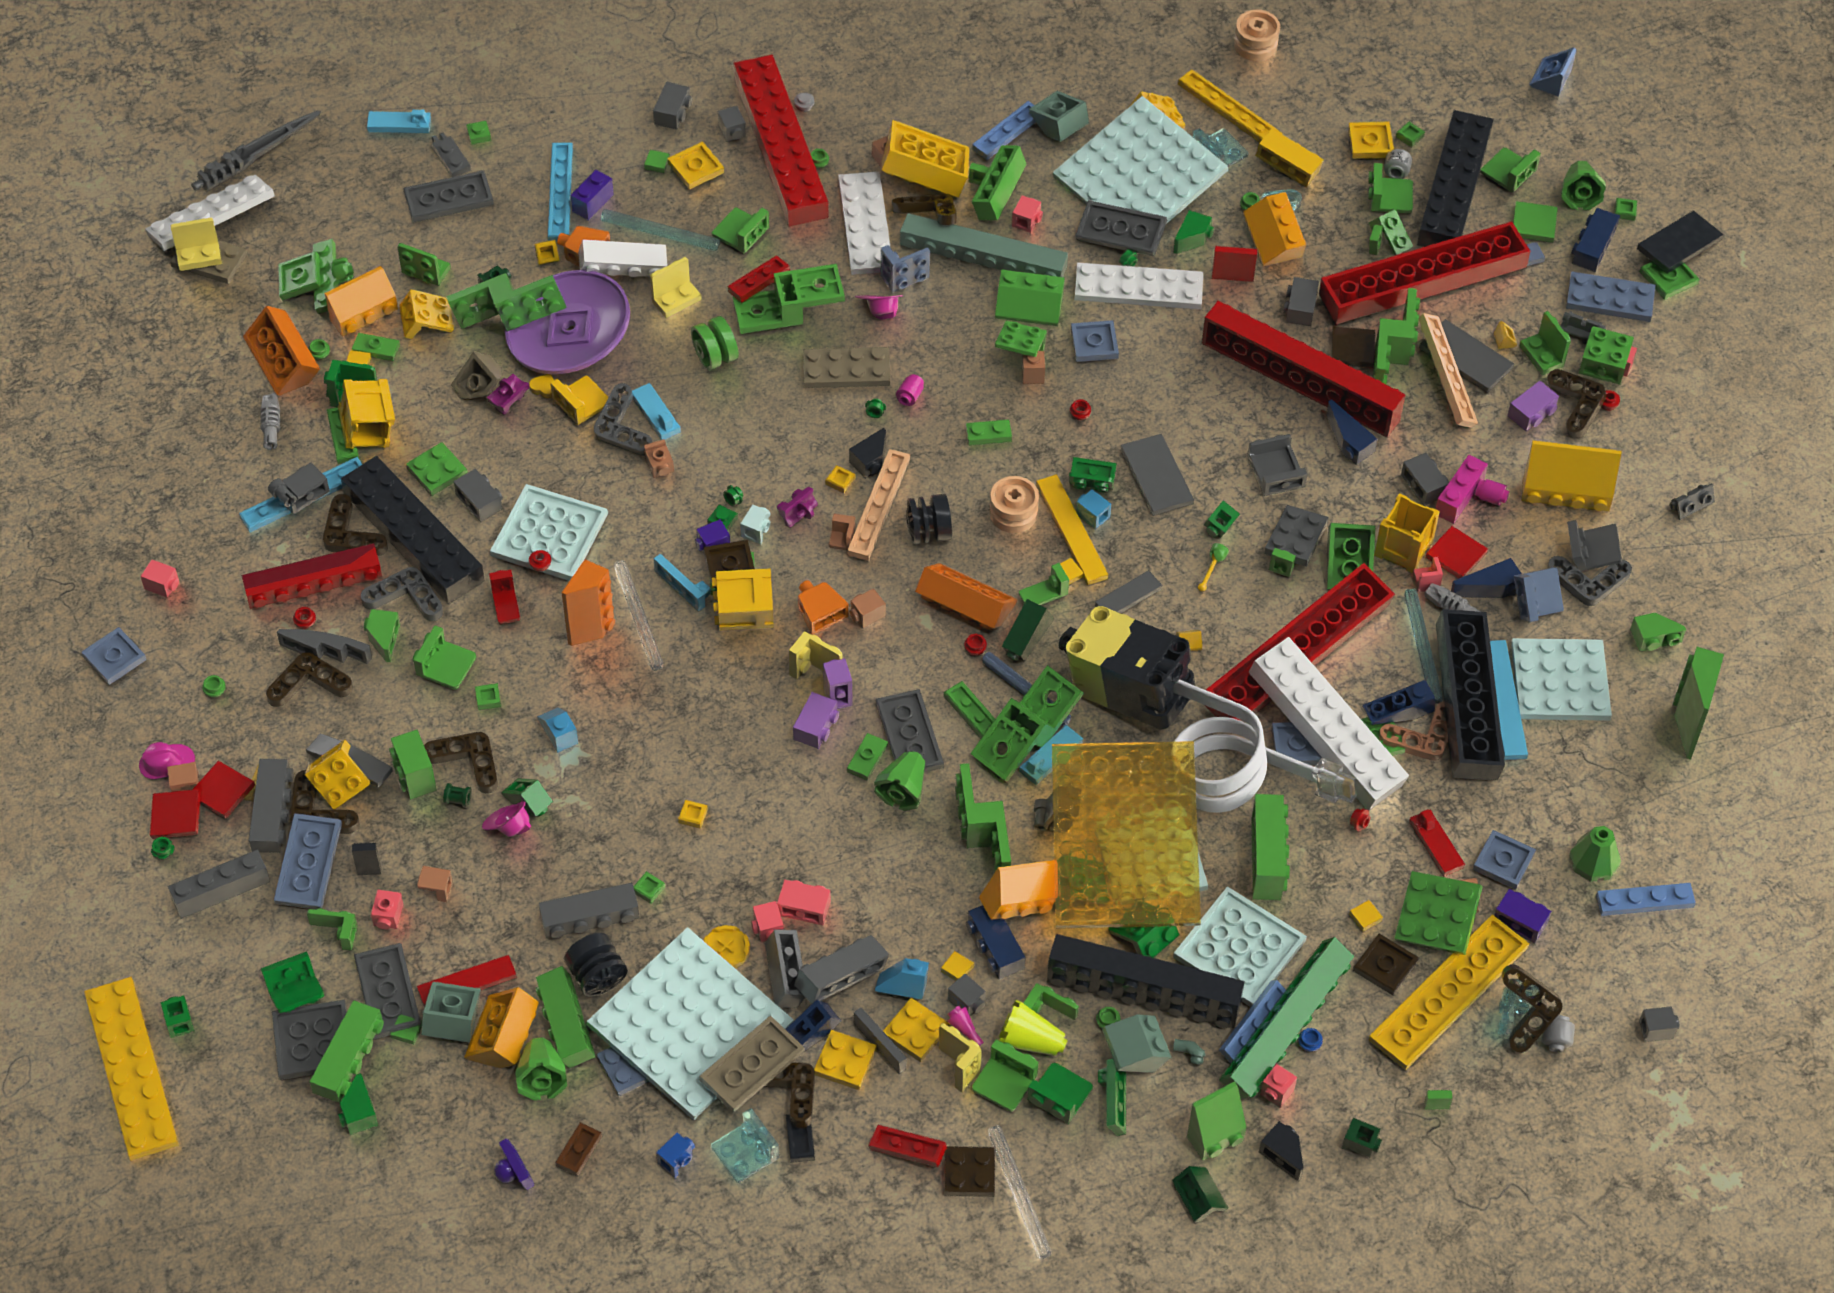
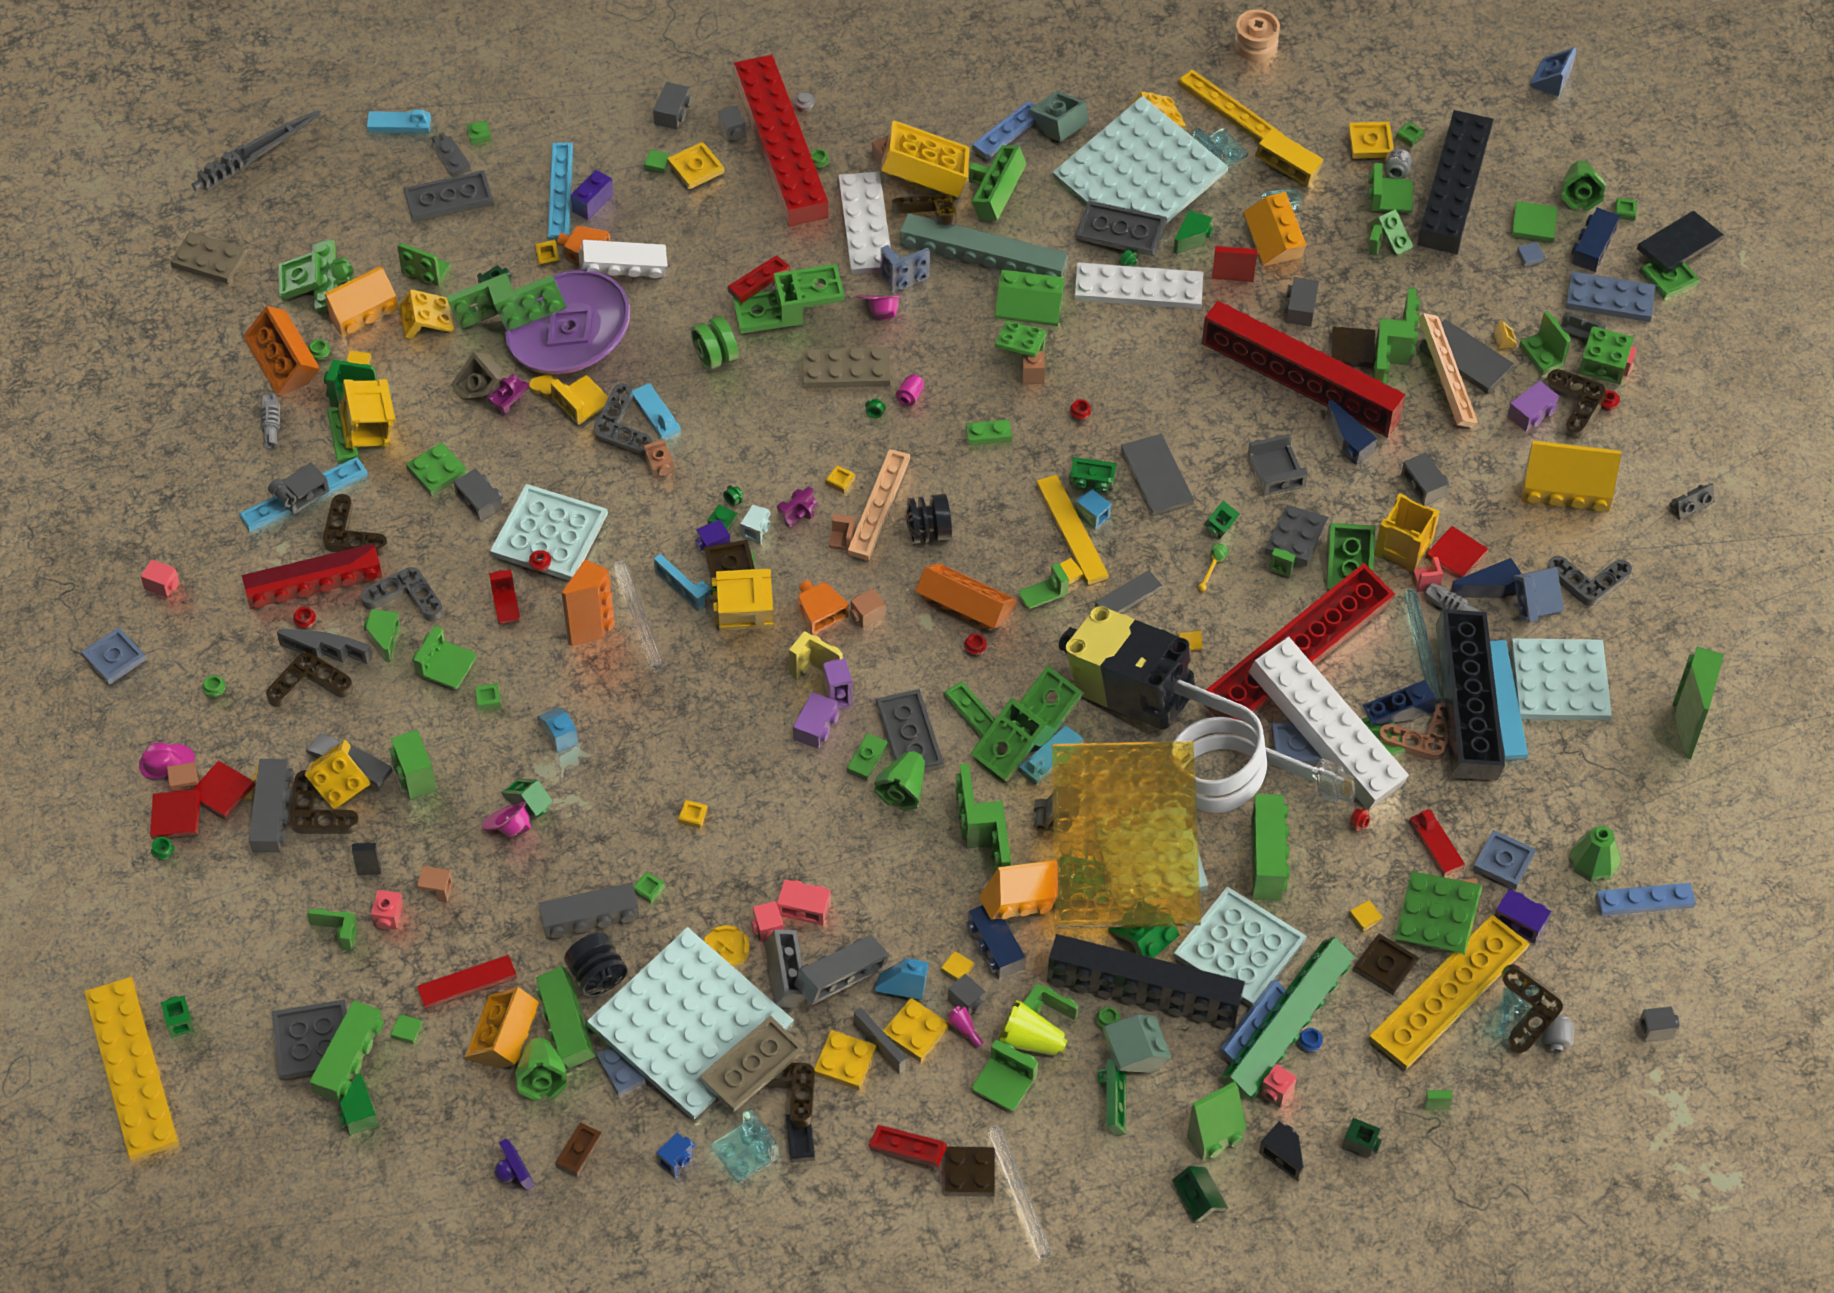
white plate [145,175,275,251] -> none
dark grey brick [168,849,270,919] -> none
light yellow bracket [170,218,222,271] -> none
green bracket [260,951,324,1013] -> none
sand blue plate [274,813,342,909] -> none
black brick [341,456,485,604] -> none
bright green plate [352,333,400,361] -> none
dark grey tile [354,943,422,1040] -> none
sand green slope [422,982,481,1042] -> none
dark brown beam [424,732,498,794] -> none
dark green bush [443,783,472,808] -> none
clear light blue axle [601,209,720,251] -> none
light yellow bracket [650,257,702,318] -> none
bright green bracket [712,207,769,254] -> none
dark blue slope [785,1000,842,1051] -> none
black slope [849,428,886,479] -> none
light yellow bracket [939,1023,981,1093] -> none
sand blue axle [982,652,1072,726] -> none
light nougat wheel [990,476,1039,533] -> none
dark green slope [1002,599,1054,661] -> none
coral brick [1012,196,1043,233] -> none
green bracket [1027,1063,1093,1124] -> none
sand blue plate [1071,320,1119,362] -> none
sand green arm [1173,1039,1206,1065] -> none
bright green plate [1240,192,1260,210] -> none
red brick [1319,221,1531,325] -> none
dark pink brick [1436,455,1488,524] -> none
dark pink brick [1475,479,1510,506] -> none
bright green bracket [1480,147,1541,193] -> none
dark grey bracket [1567,520,1622,572] -> none
bright green slope [1630,613,1686,651] -> none

